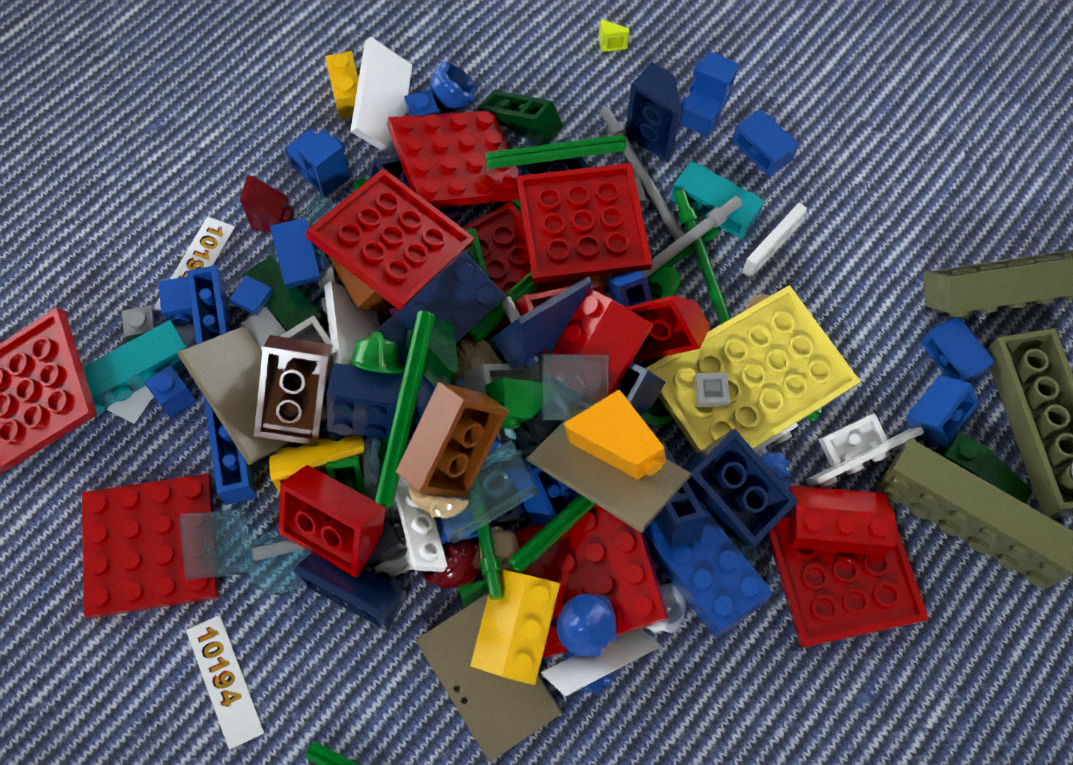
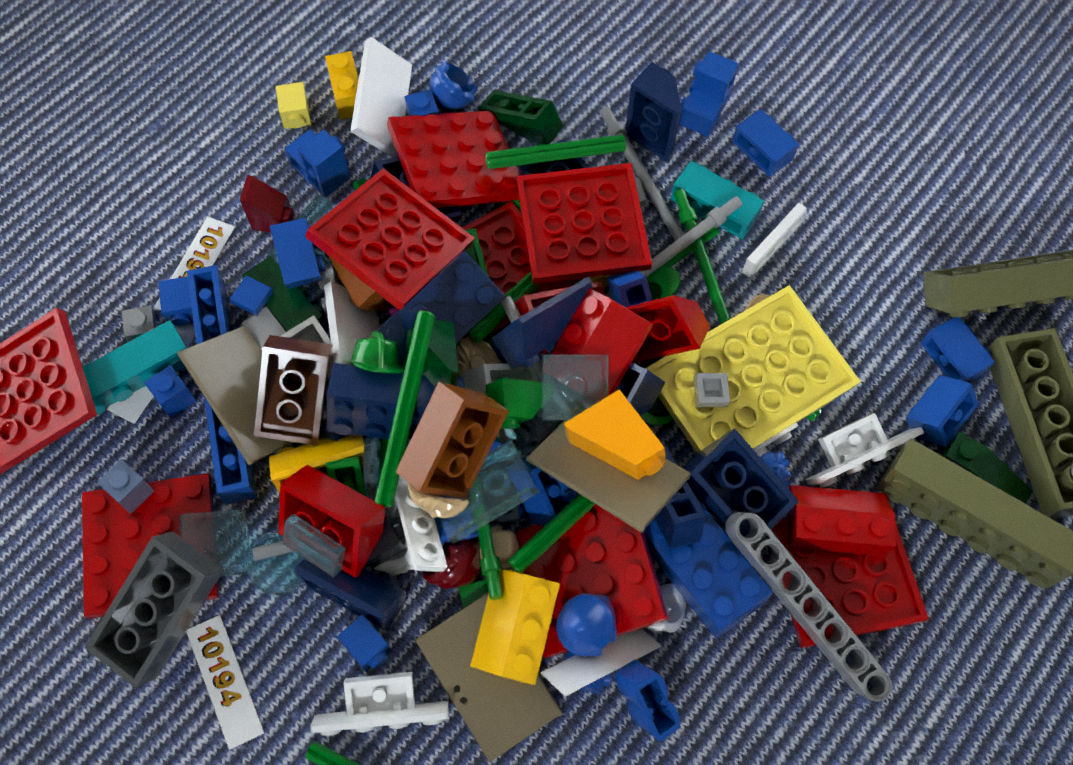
neon yellow slope [599,20,630,52] -> none
none -> dark grey brick [85,532,224,688]
none -> sand blue brick [97,459,154,514]
none -> light yellow brick [276,82,311,129]
none -> clear light blue tile [282,514,345,578]
none -> white bracket [311,672,449,736]
none -> blue brick [337,614,391,672]
none -> blue brick [615,659,680,742]
none -> light grey beam [725,512,892,702]

